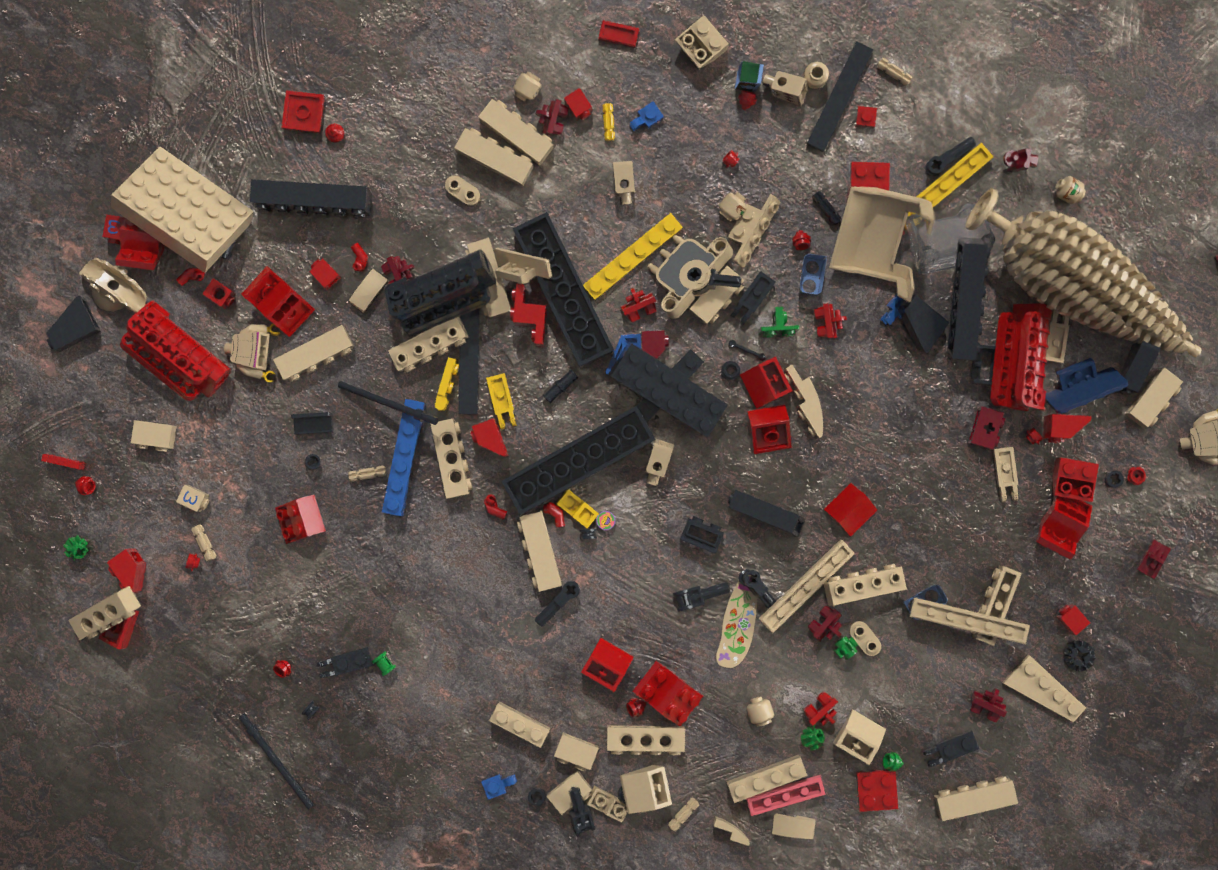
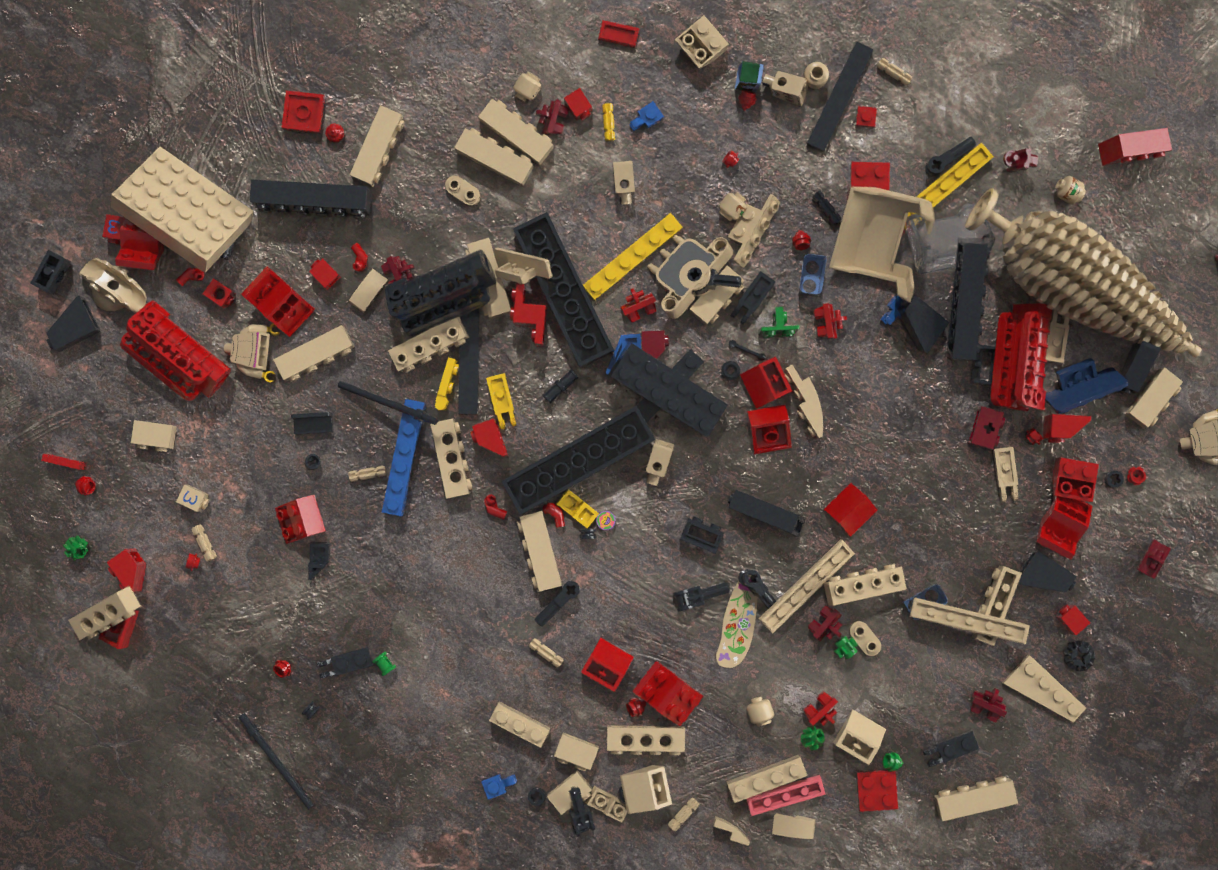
none -> black brick [30,250,72,295]
none -> black slope [308,541,330,580]
none -> tan brick [350,105,404,187]
none -> tan axle [529,638,564,667]
none -> black slope [1018,550,1077,592]
none -> wedge [1098,128,1172,166]

